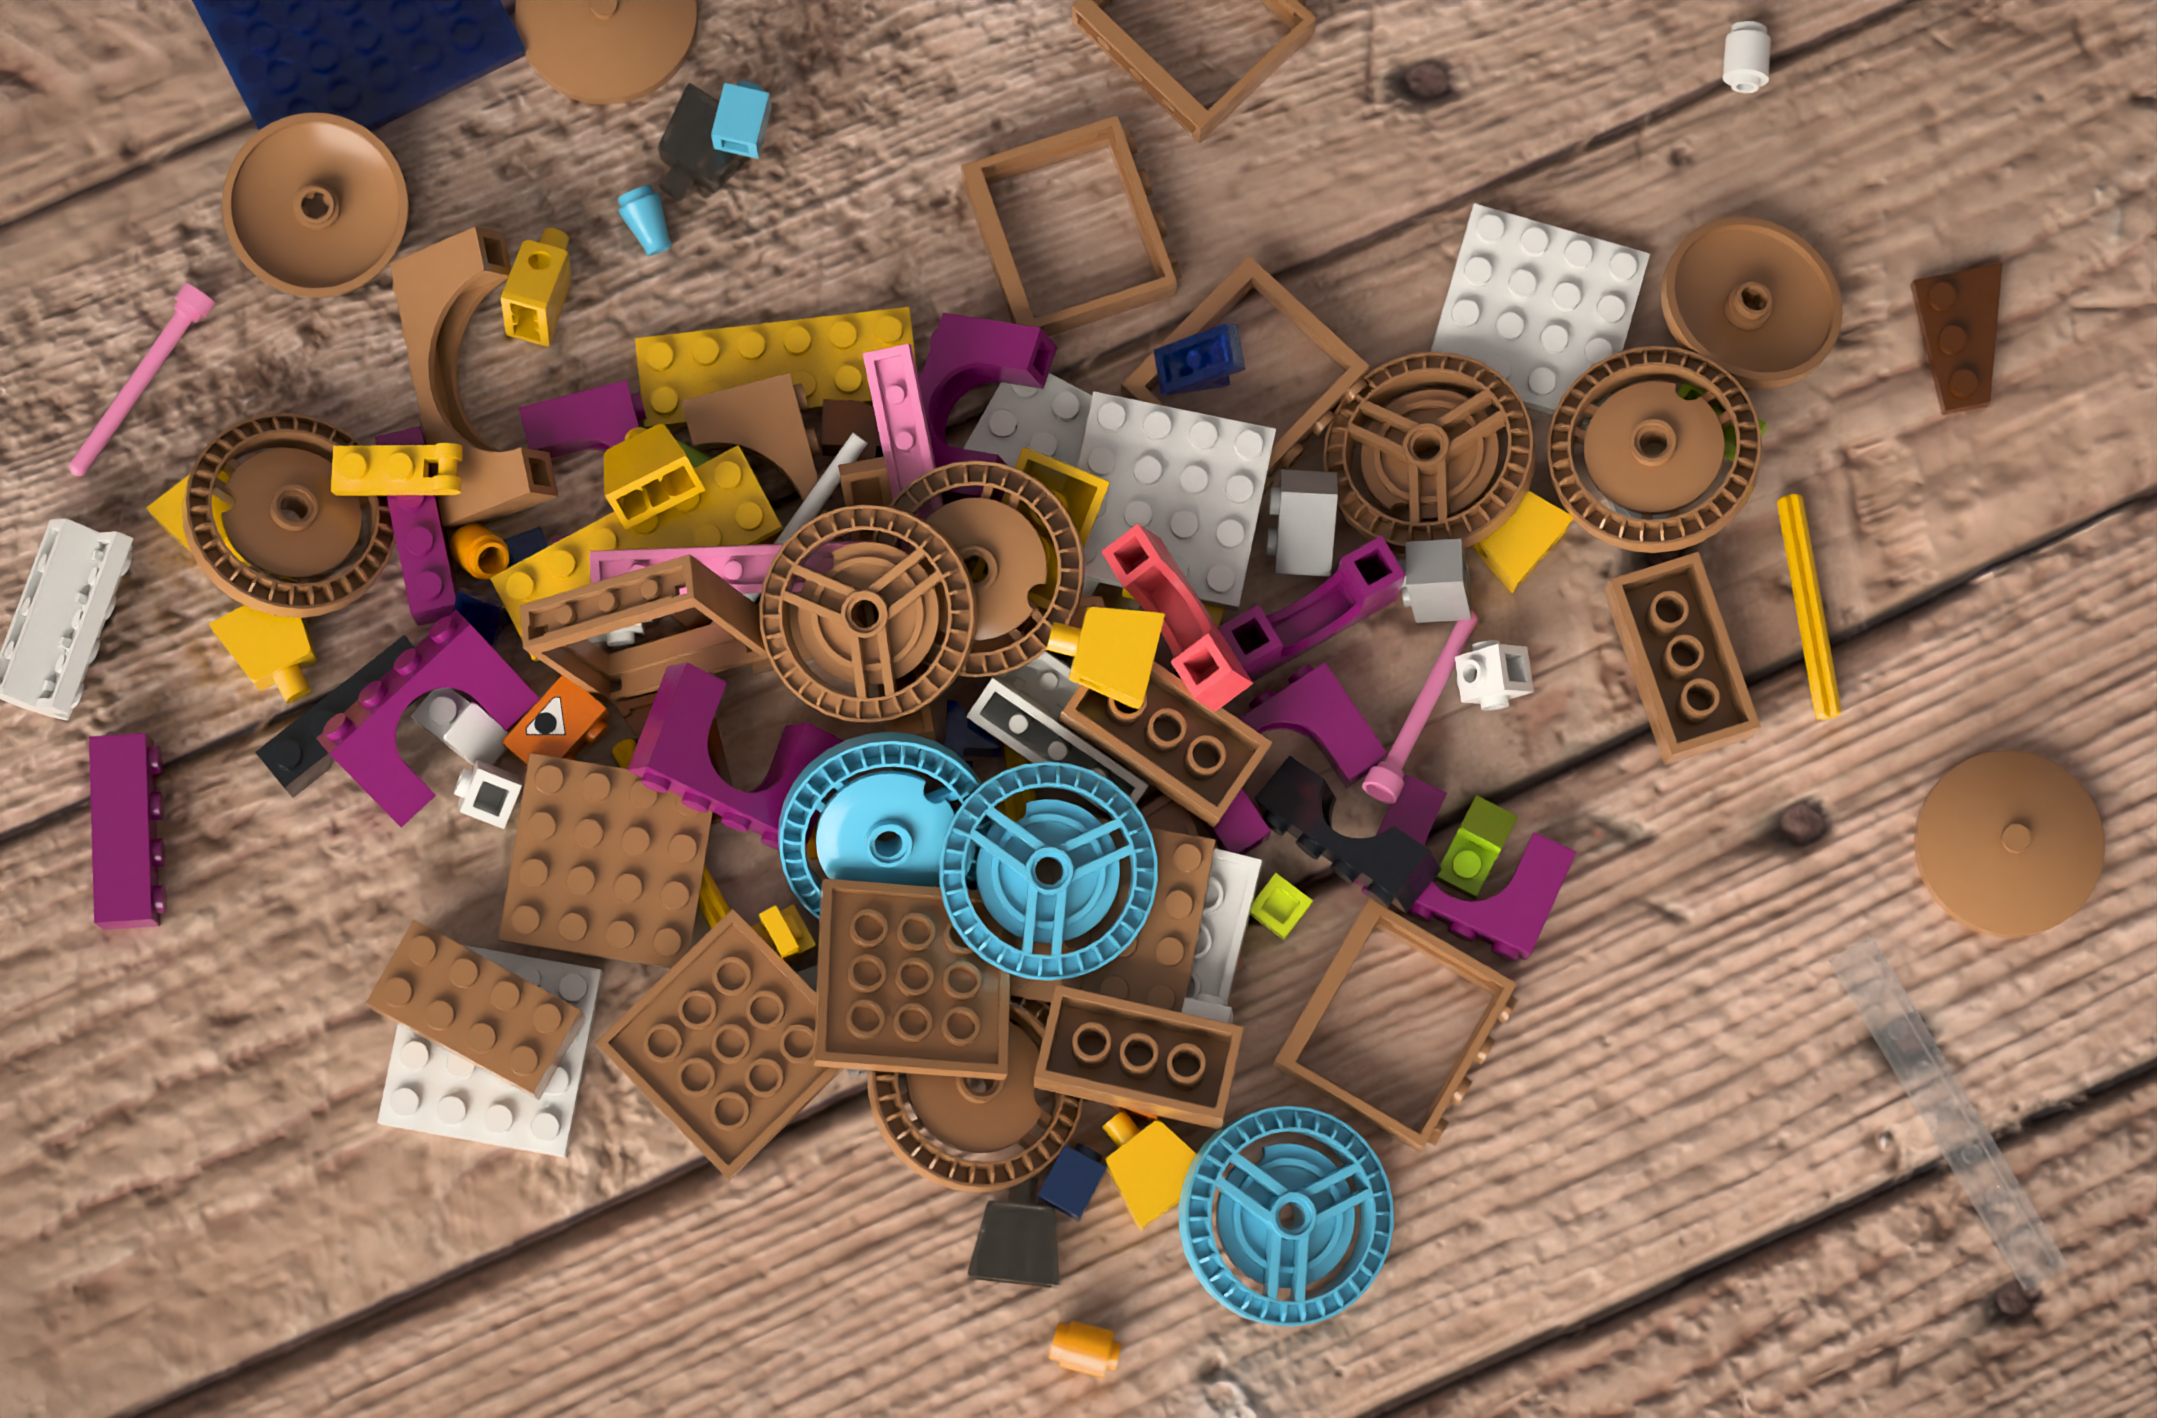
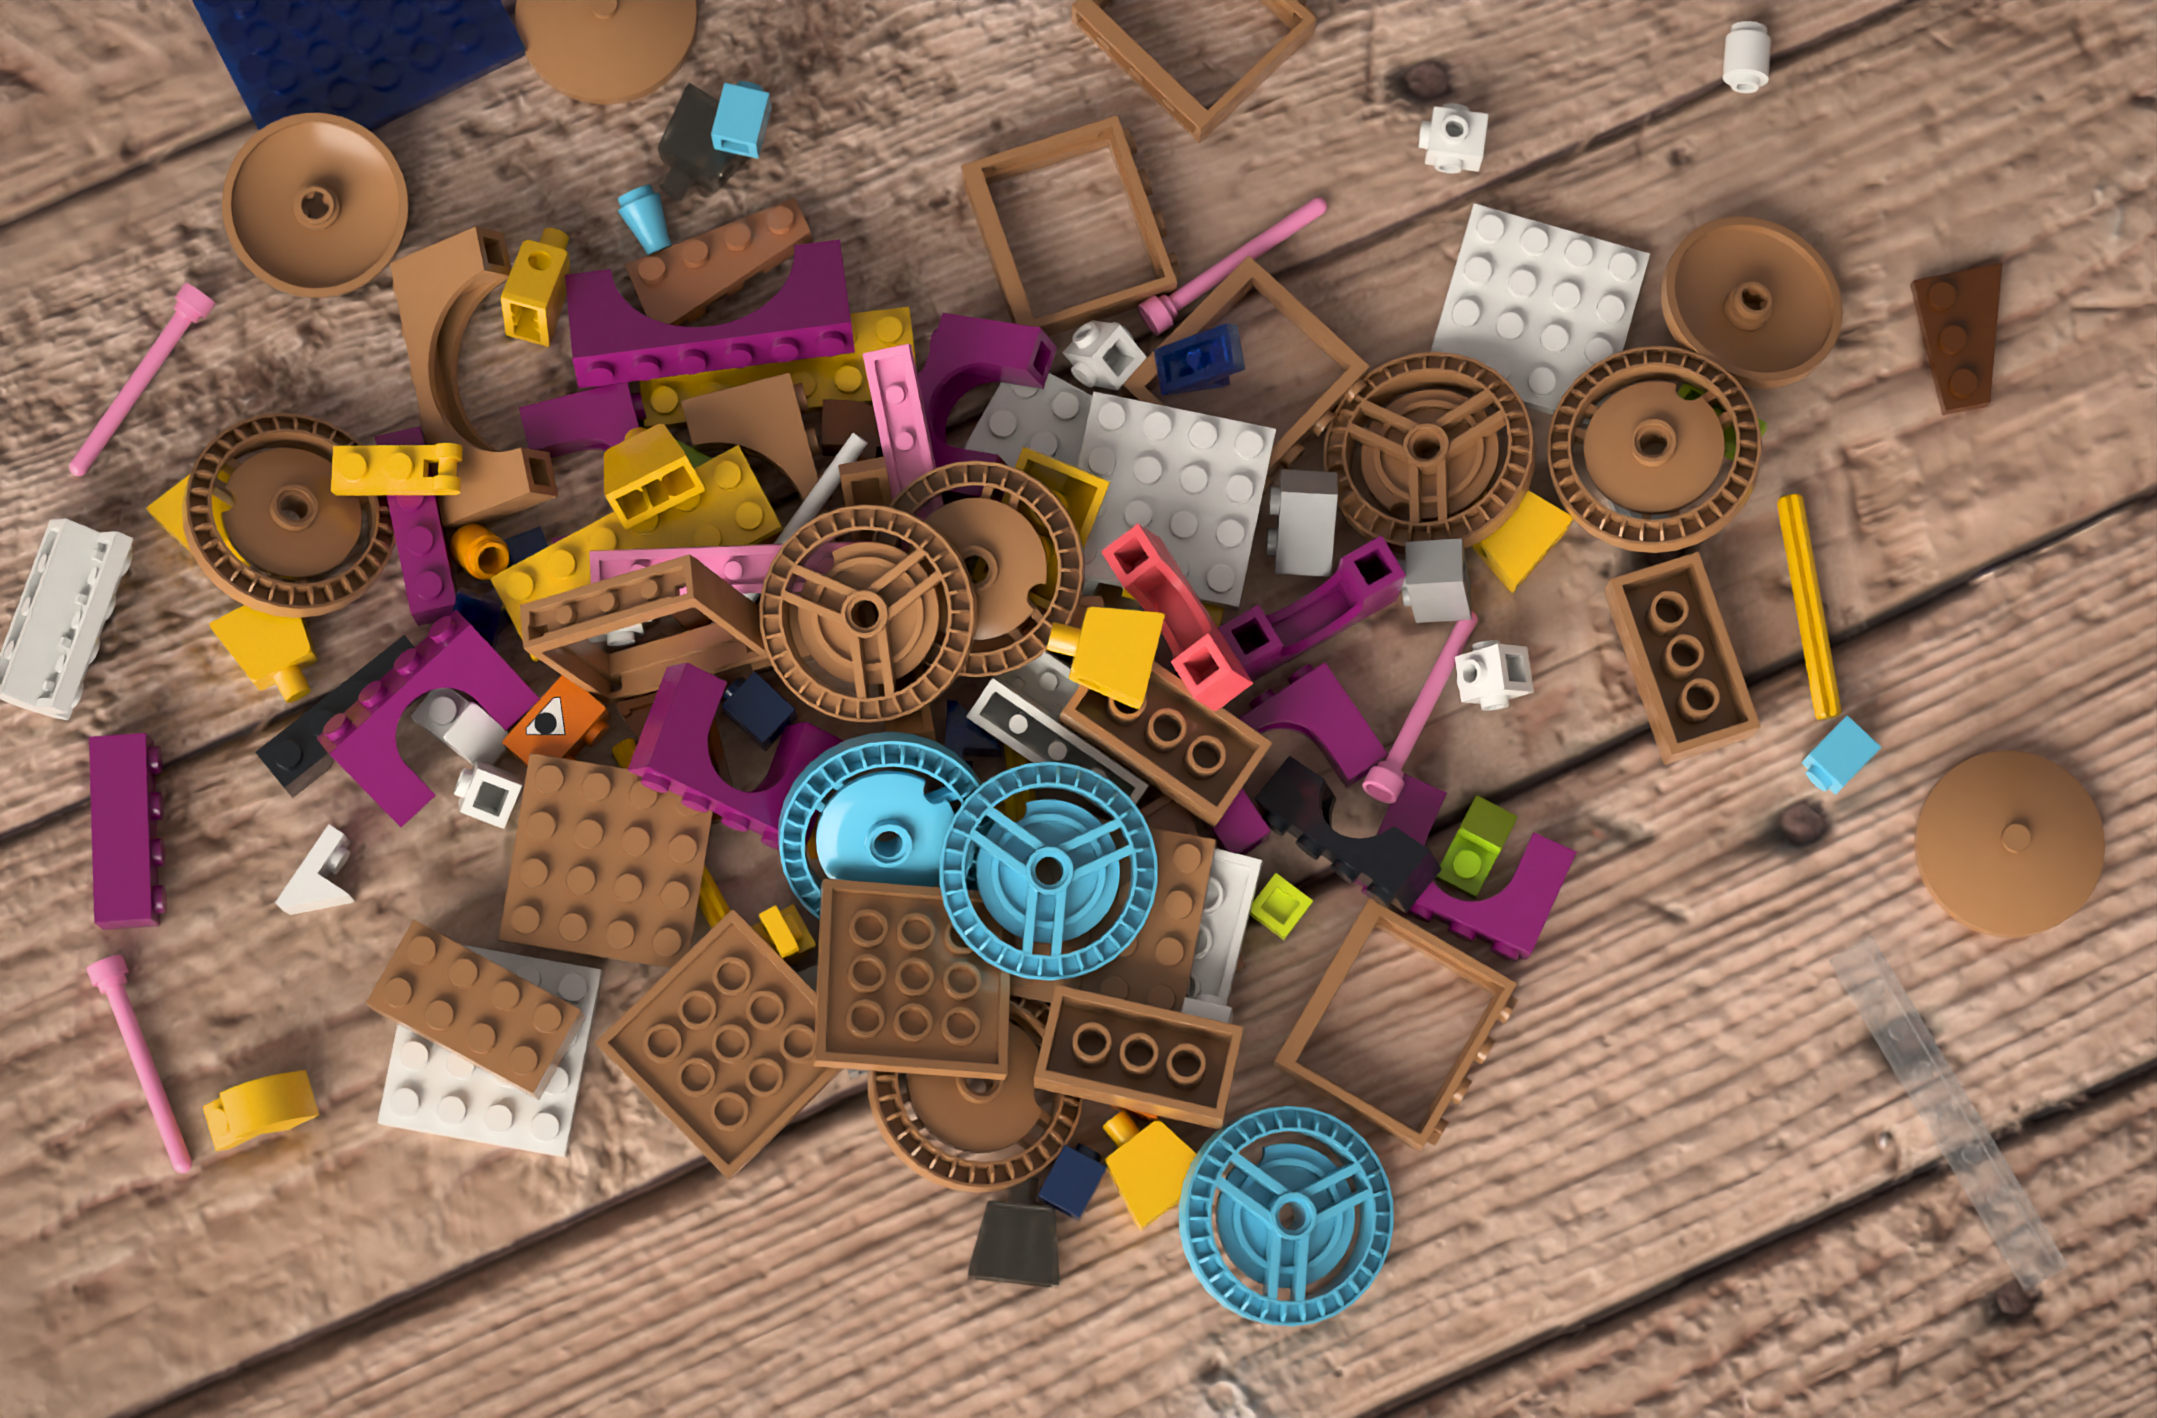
light orange brick [1049,1320,1122,1378] -> none
none -> bright pink piece [86,954,192,1173]
none -> yellow brick [203,1070,319,1151]
none -> white slope [275,824,355,915]
none -> magenta arch [565,239,855,388]
none -> nougat wing [625,198,813,326]
none -> dark blue brick [722,671,798,752]
none -> white brick [1063,320,1147,390]
none -> bright pink piece [1137,197,1327,336]
none -> white brick [1418,103,1489,173]
none -> medium azure brick [1802,715,1882,795]

